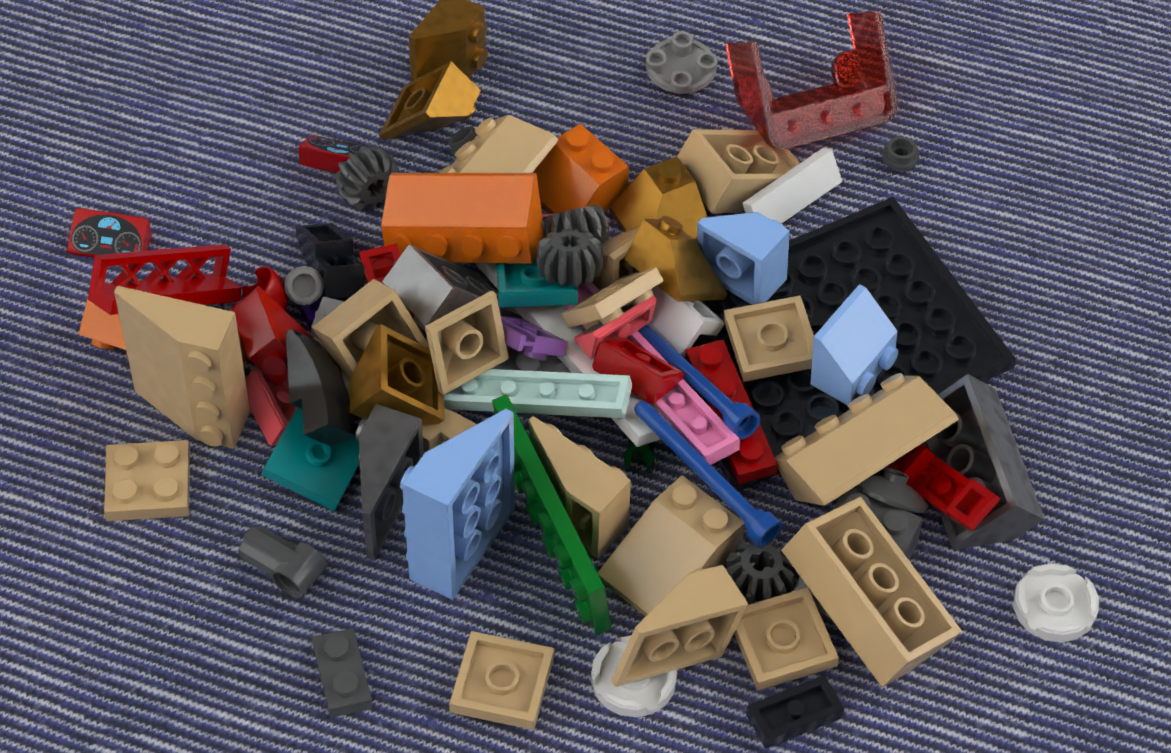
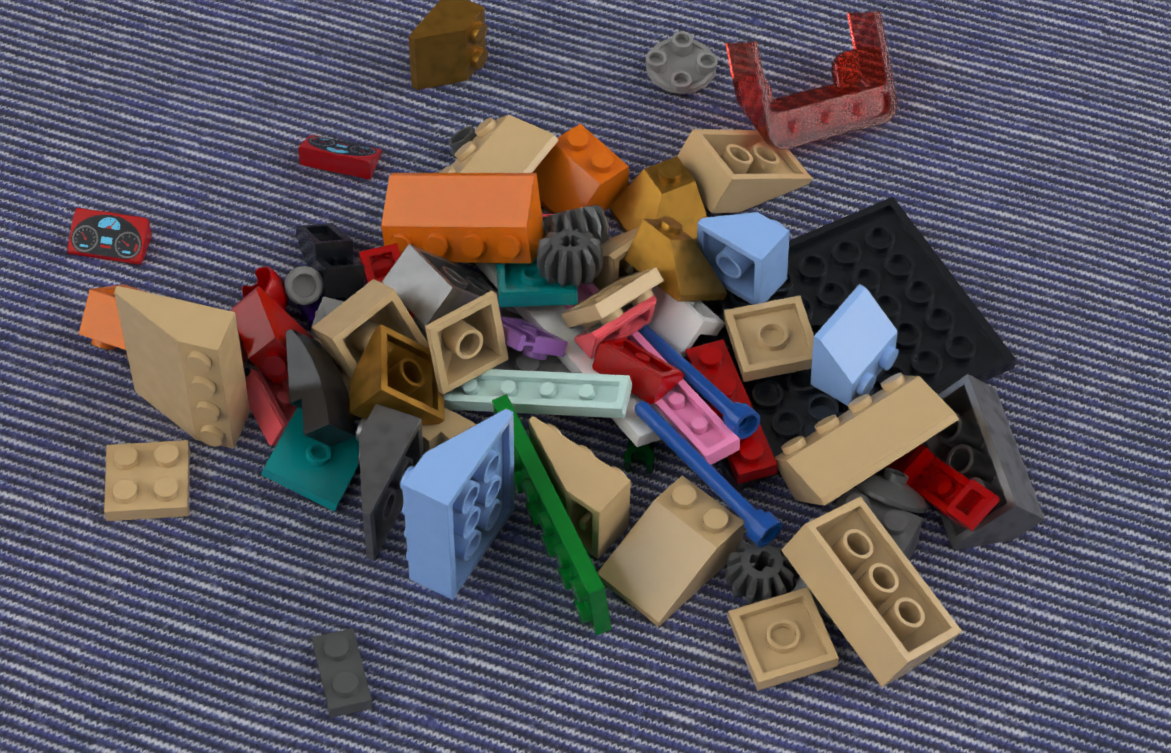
red fence [88,244,242,315] -> none
dark grey piece [238,525,327,599] -> none
dark grey gear [334,145,399,210] -> none
pearl gold slope [378,61,481,140] -> none
tan plate [449,631,554,730] -> none
white tile [591,635,677,718] -> none
tan slope [611,565,748,687] -> none
white tile [743,147,842,224] -> none
black plate [746,675,844,749] -> none
dark grey plate [882,136,919,171] -> none
white tile [1013,563,1099,643] -> none

